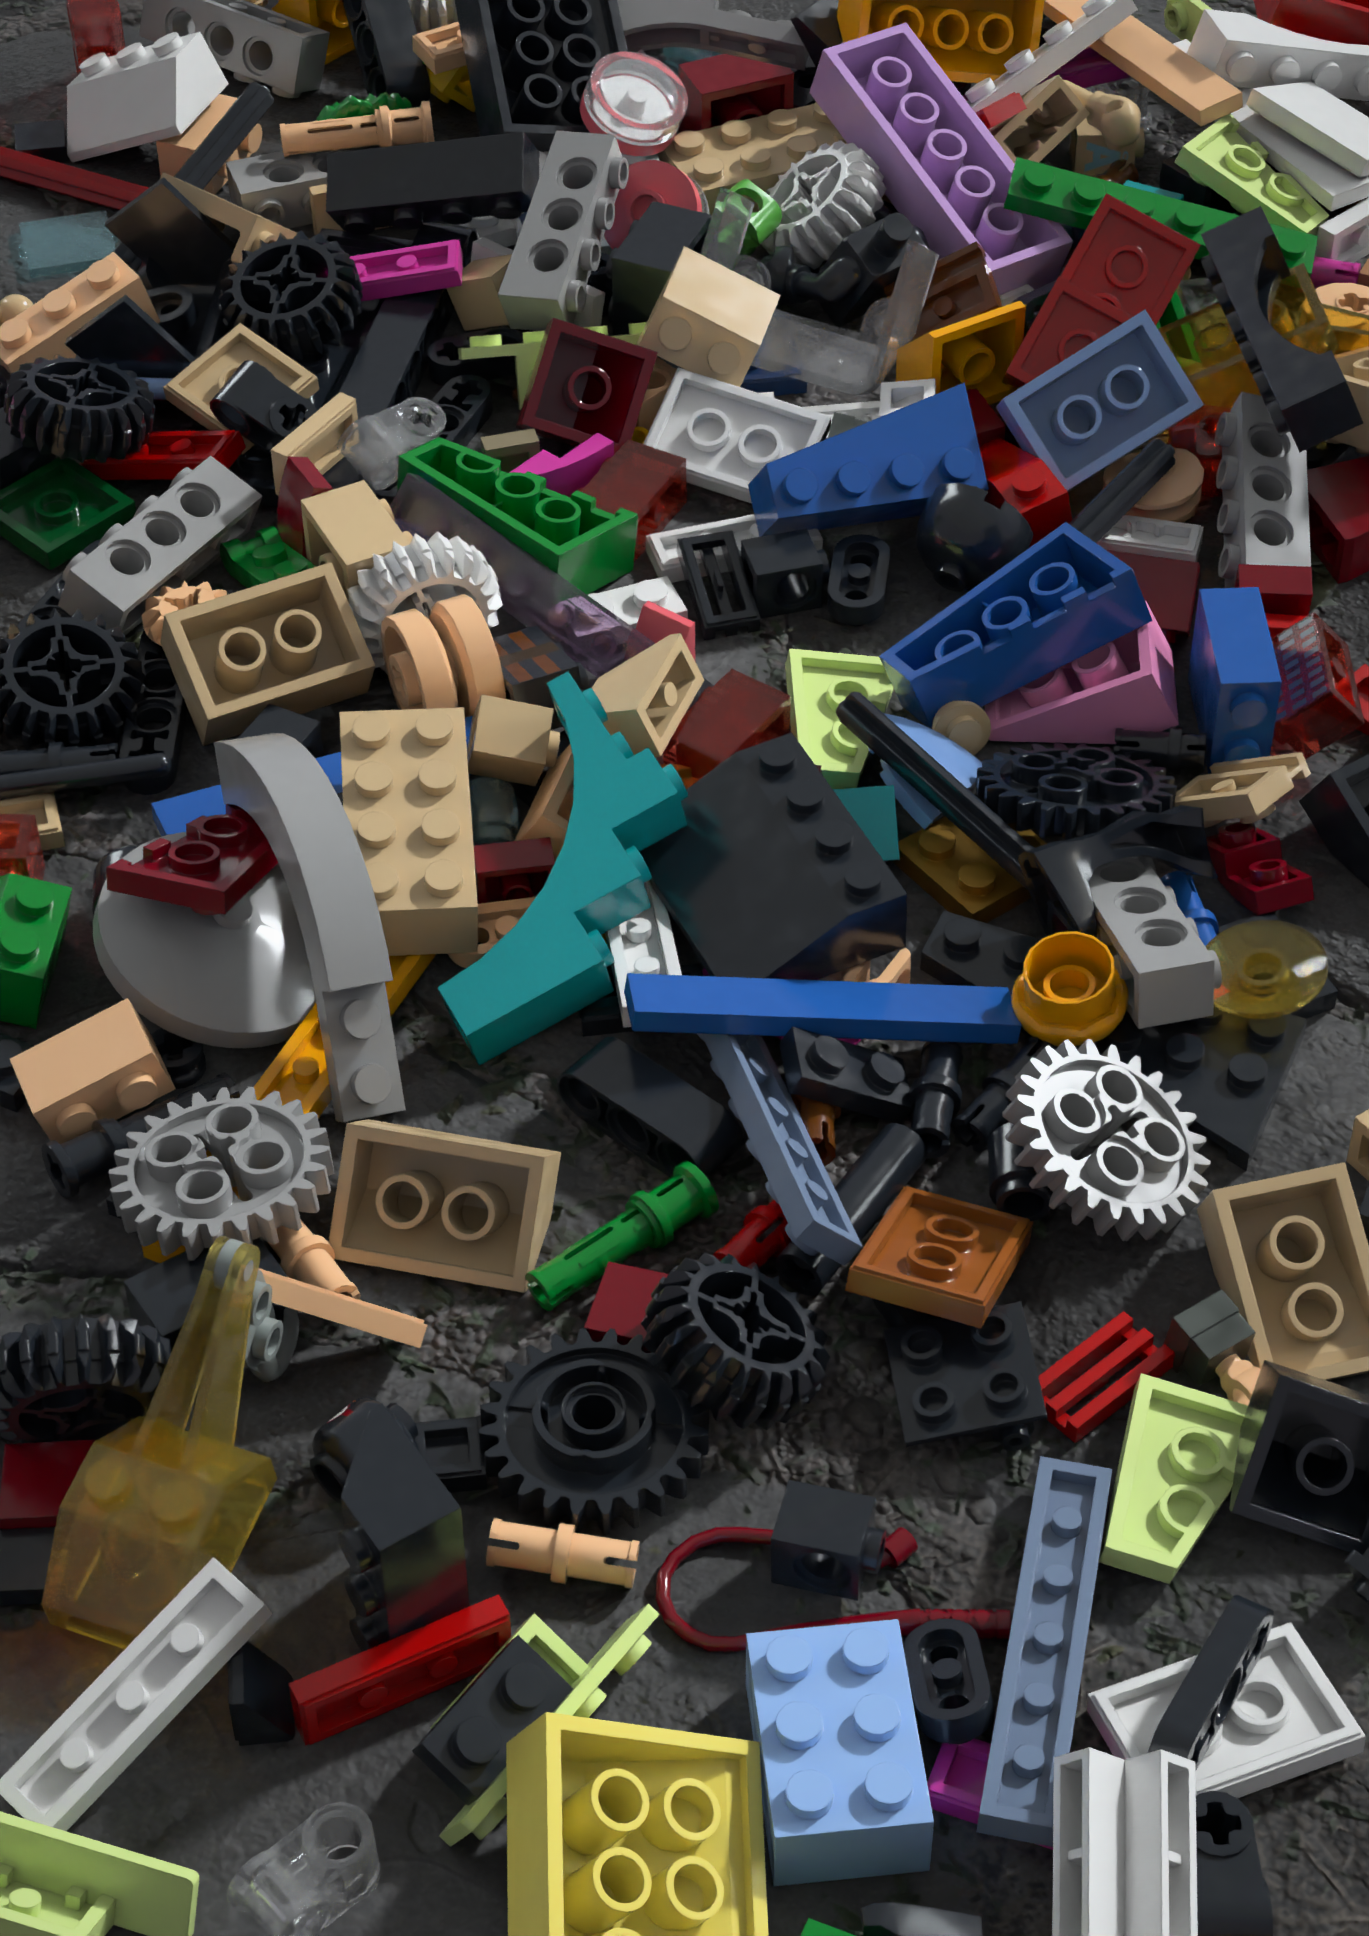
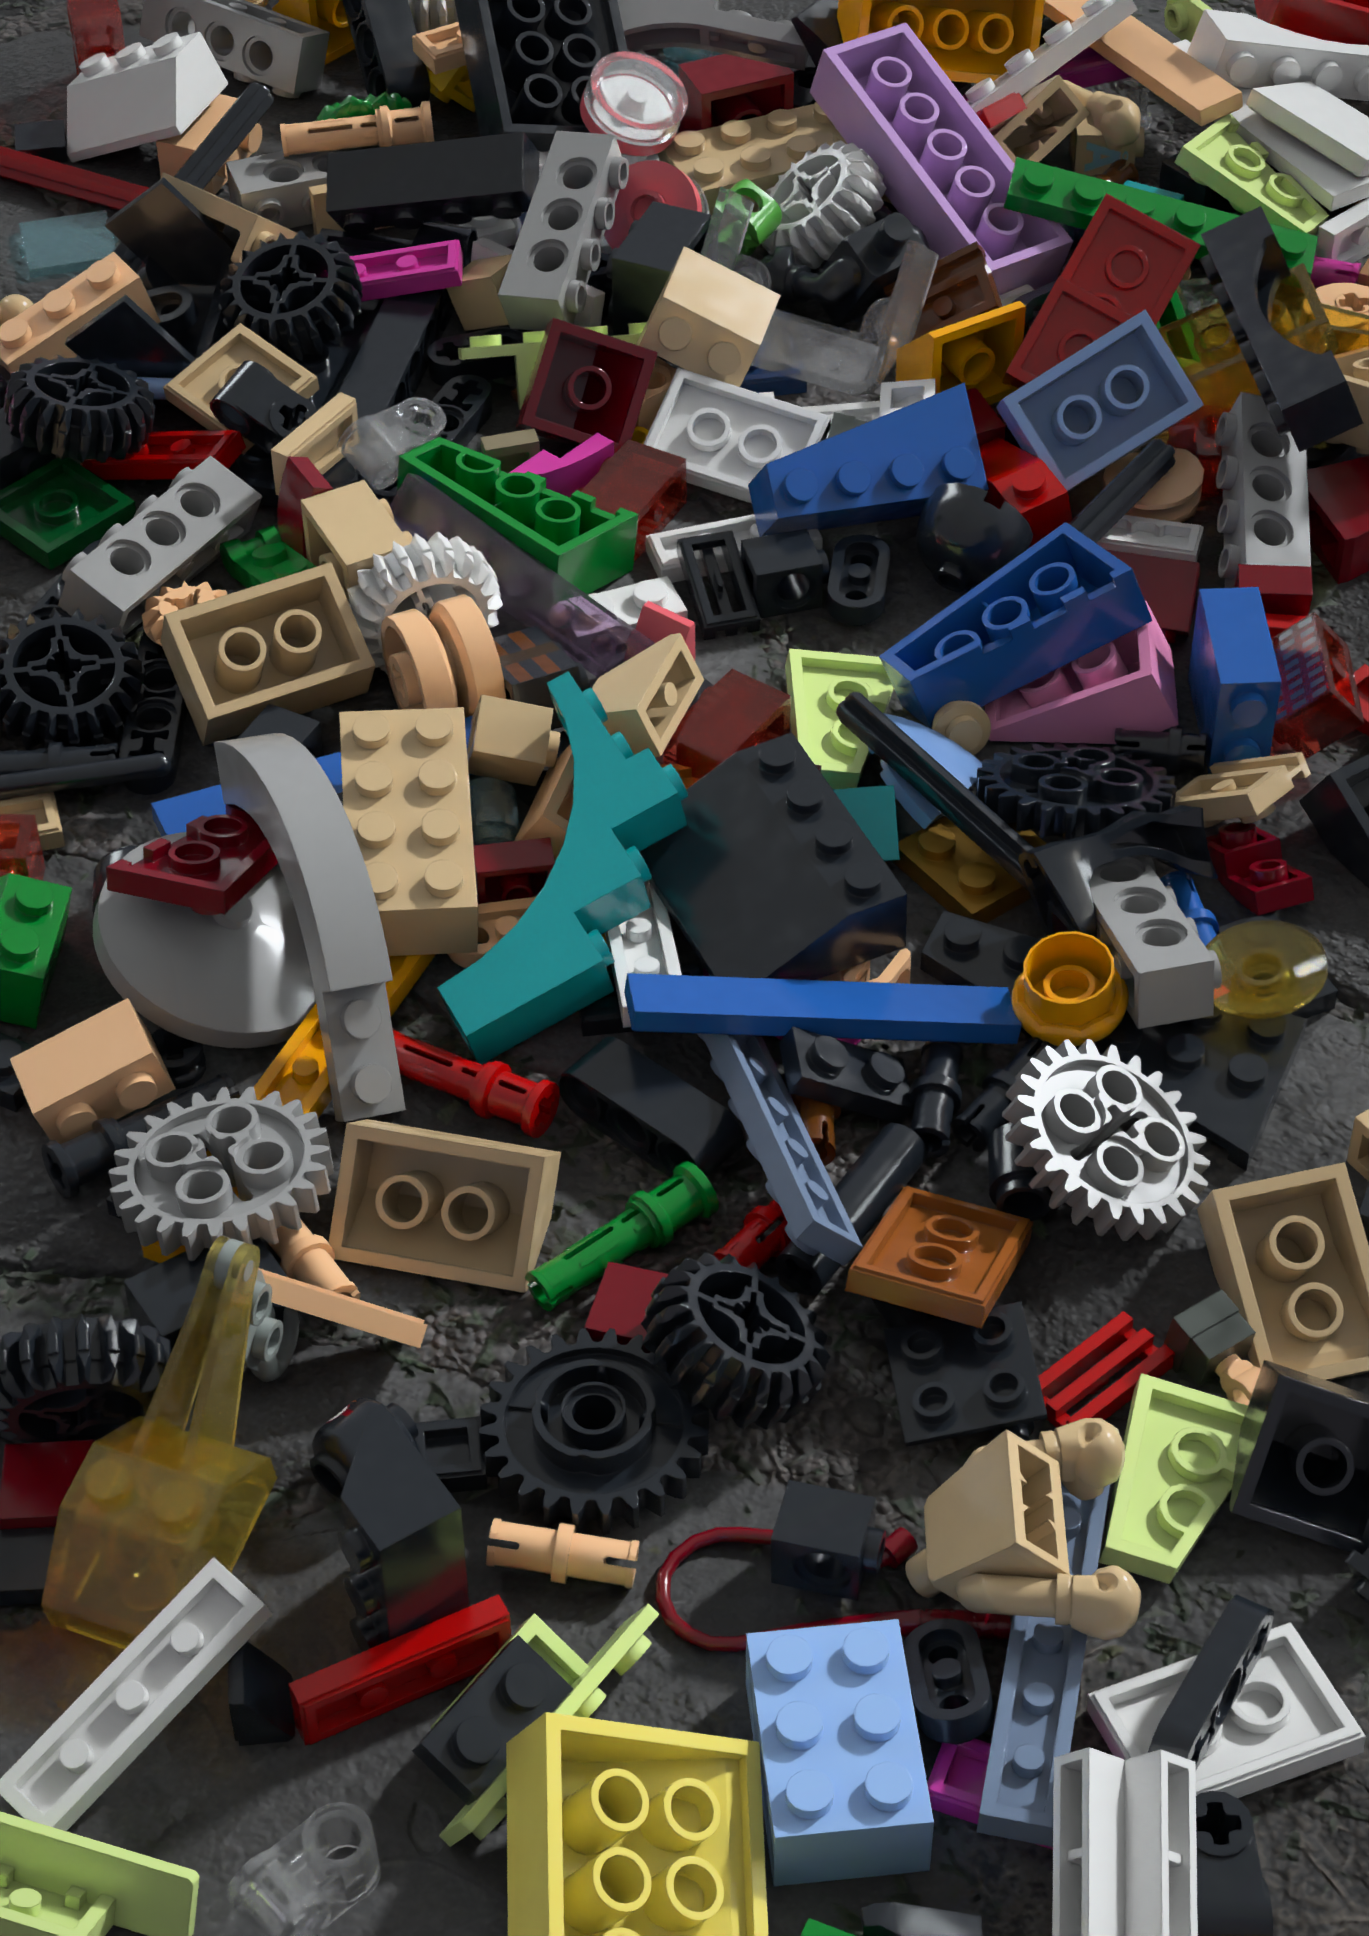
none -> red pin [393,1030,560,1138]
none -> tan torso [905,1418,1141,1640]

